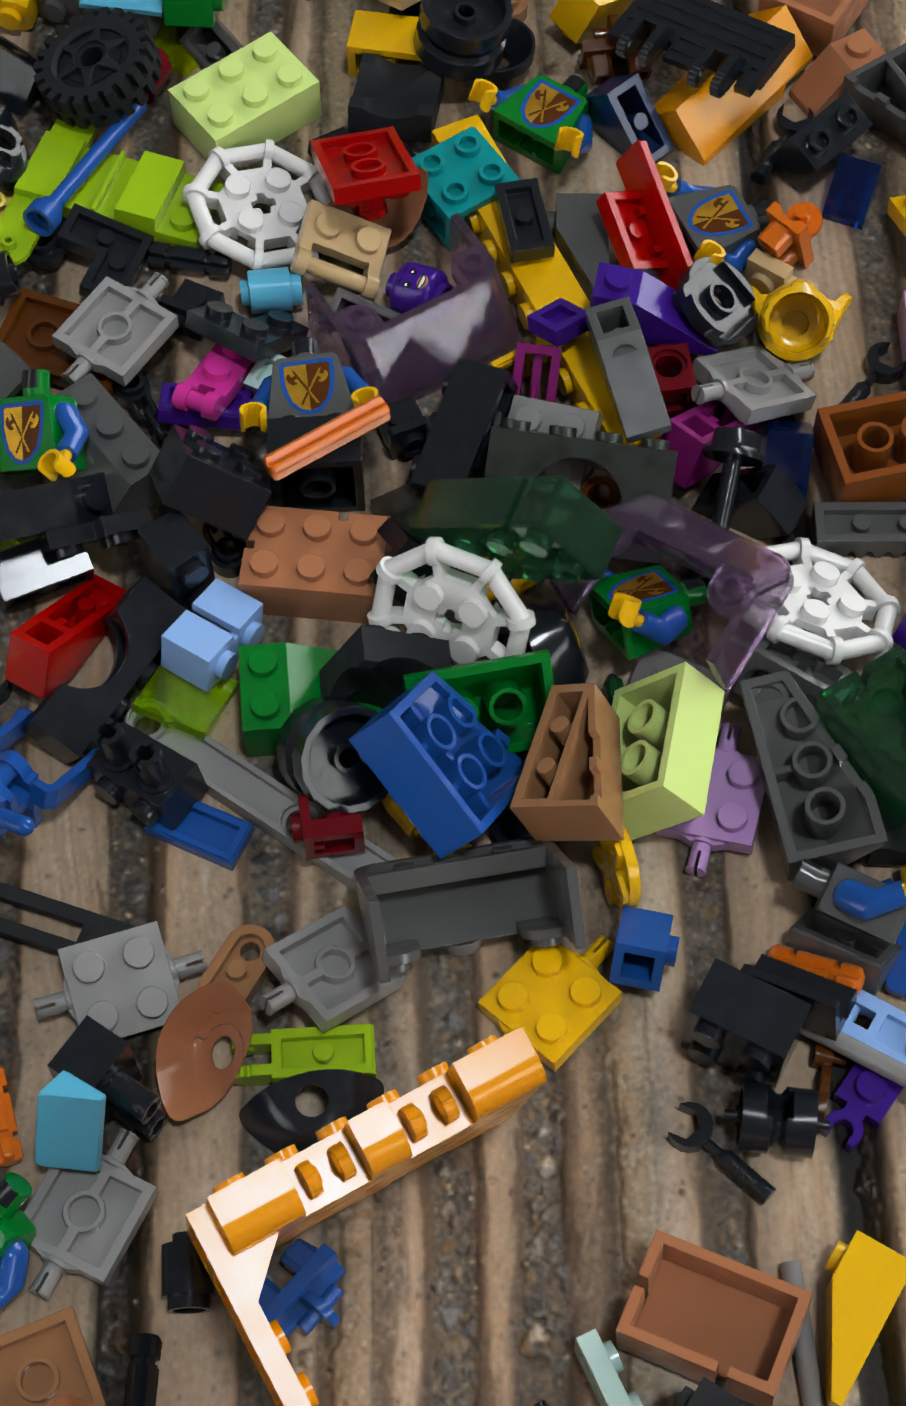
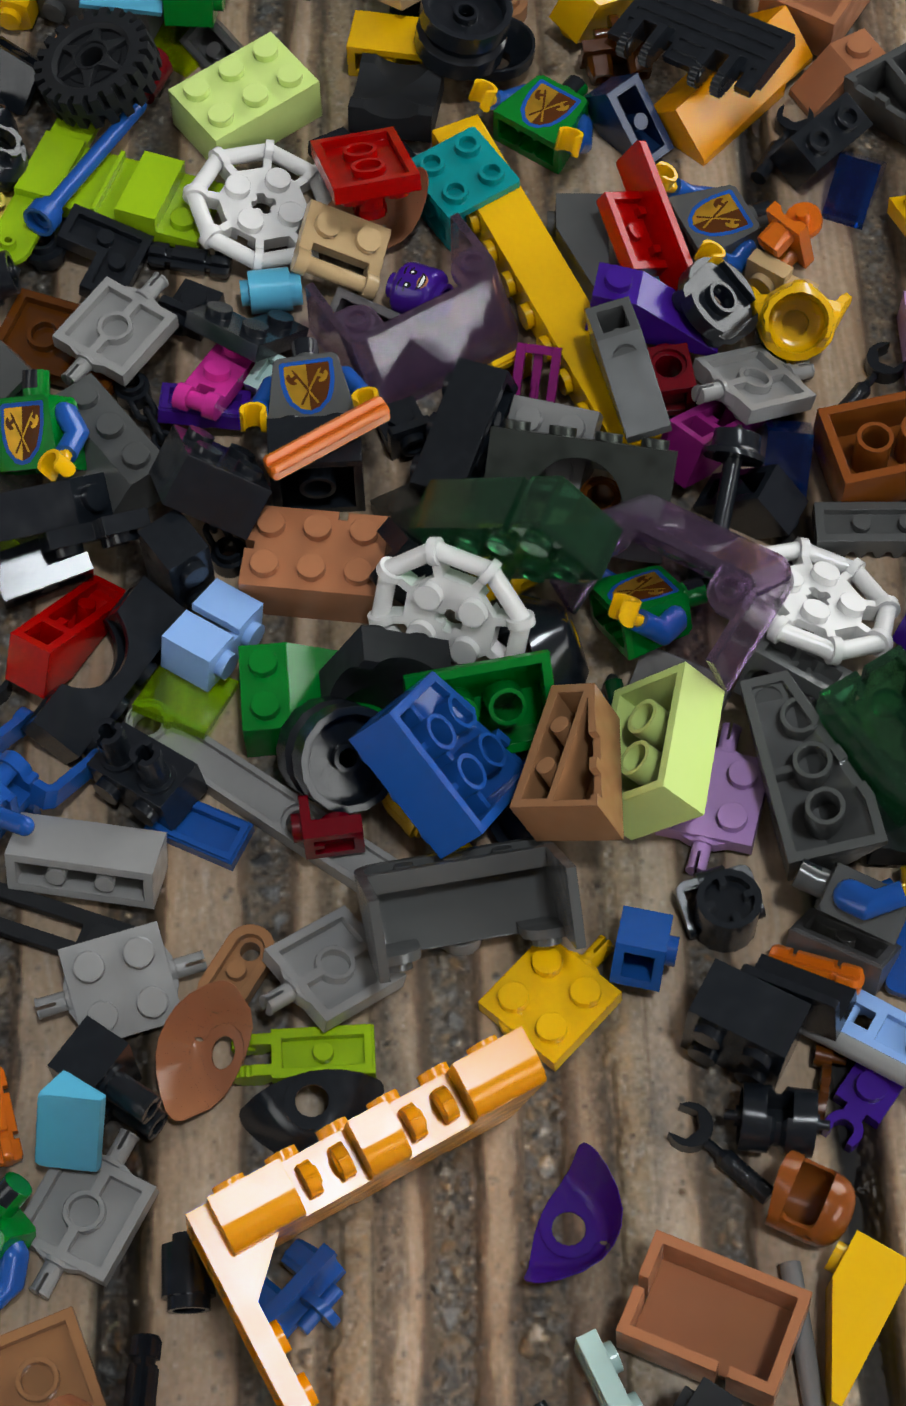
black plate [494,178,555,263] -> none
dark purple plate [527,298,588,347] -> none
yellow wheel [591,824,641,910] -> none
none -> light grey brick [4,812,168,909]
none -> dark purple piece [523,1142,623,1283]
none -> black piece [674,864,766,953]
none -> dark orange helmet [764,1150,856,1247]

